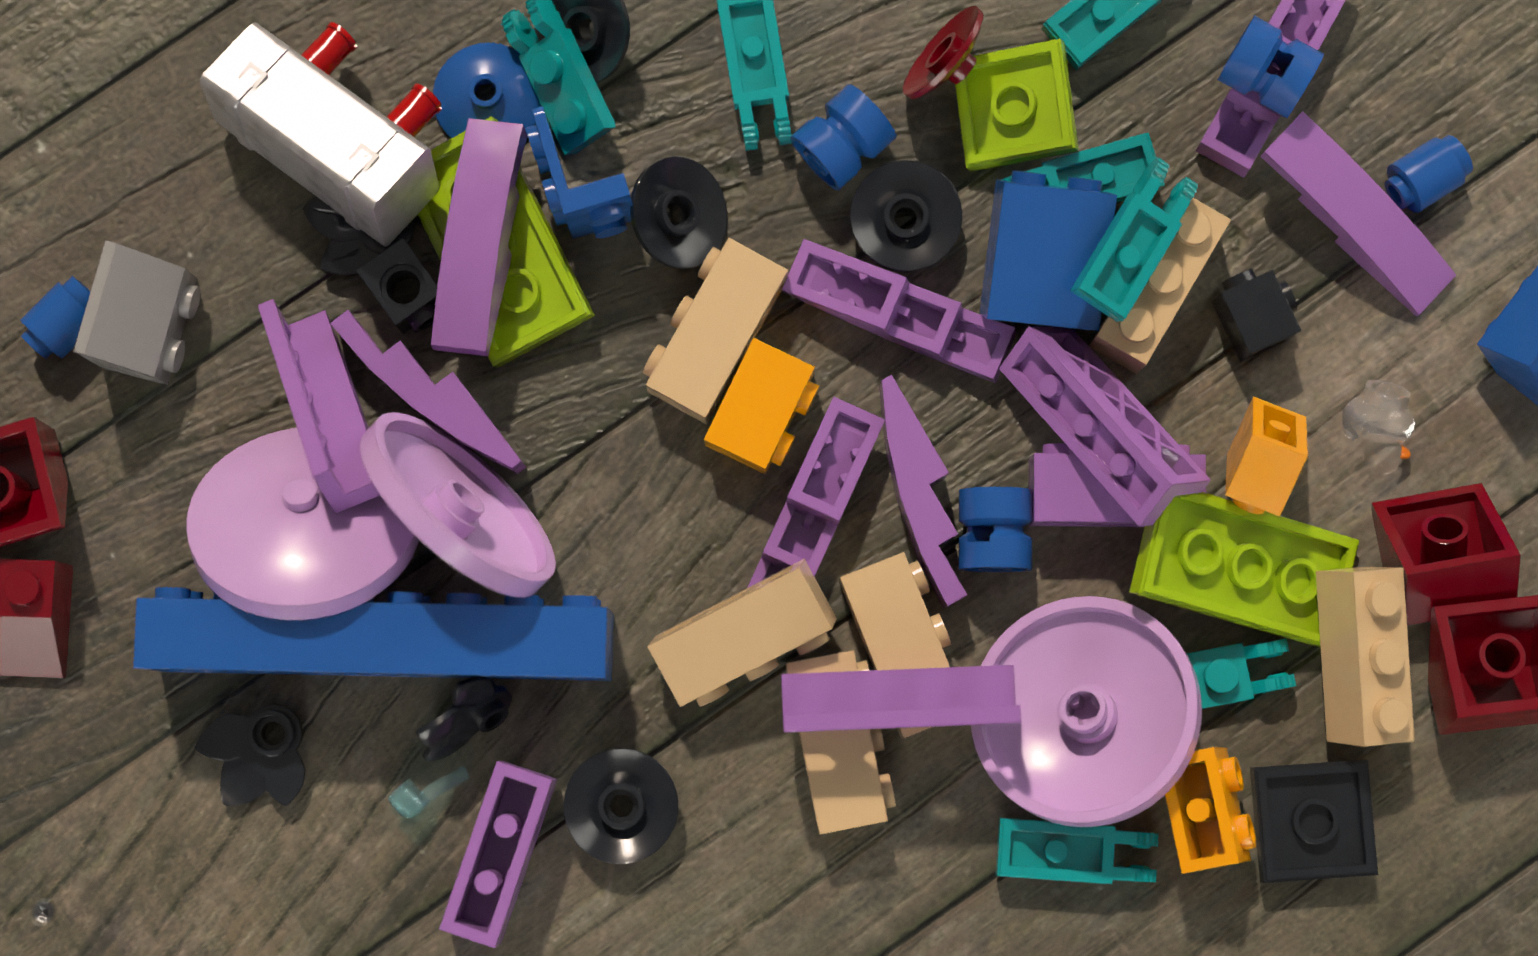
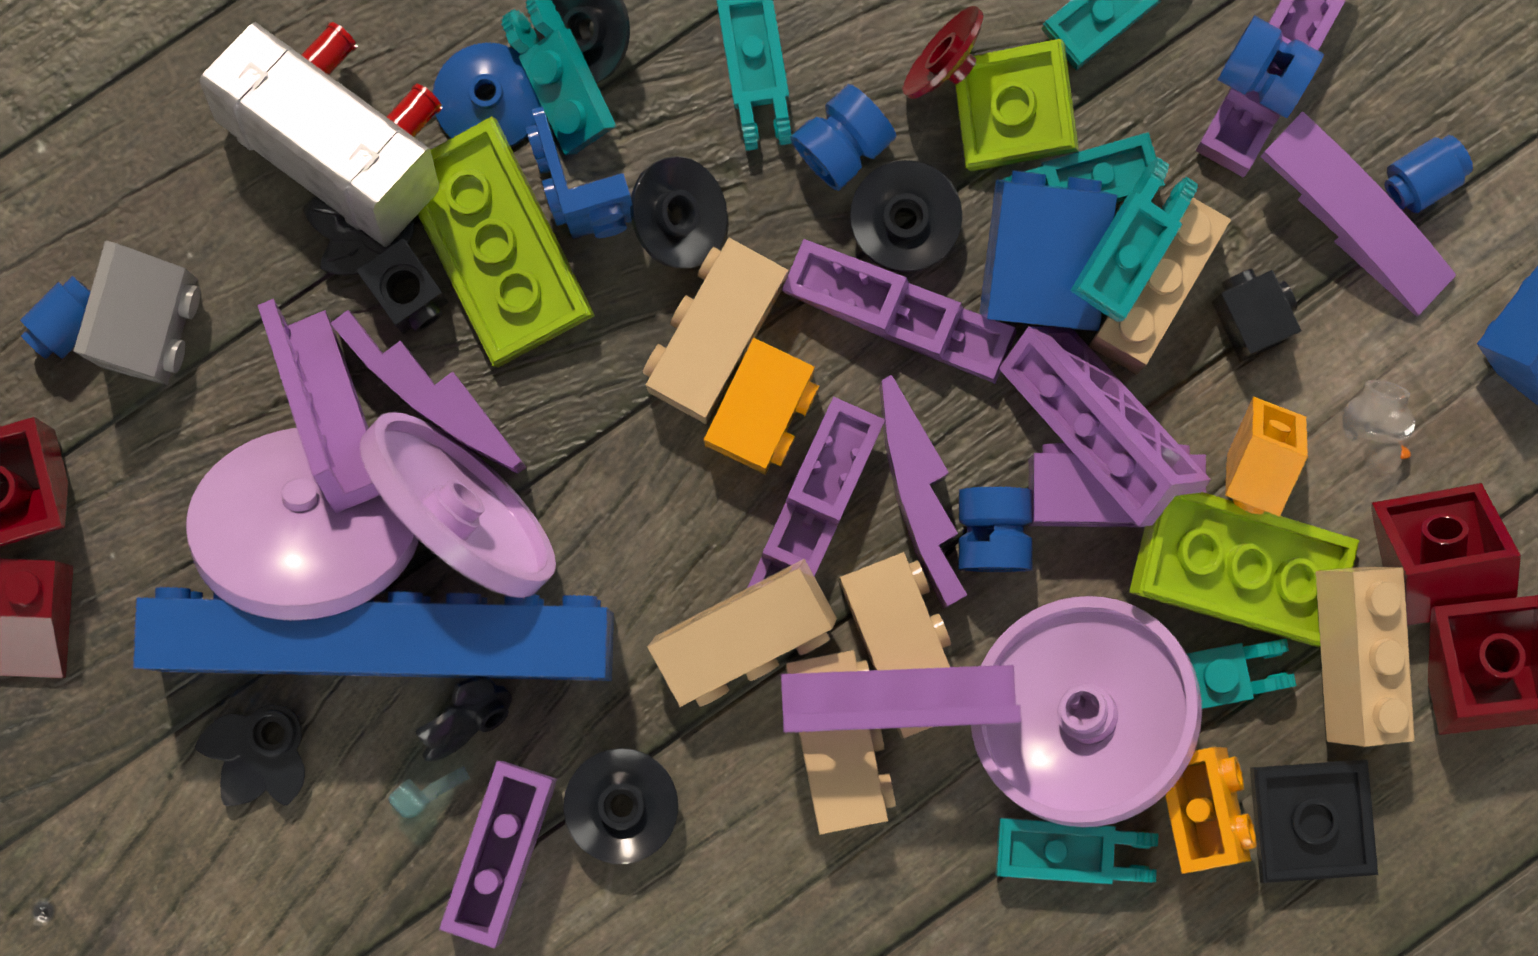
medium lavender slope [431,118,527,356] -> none

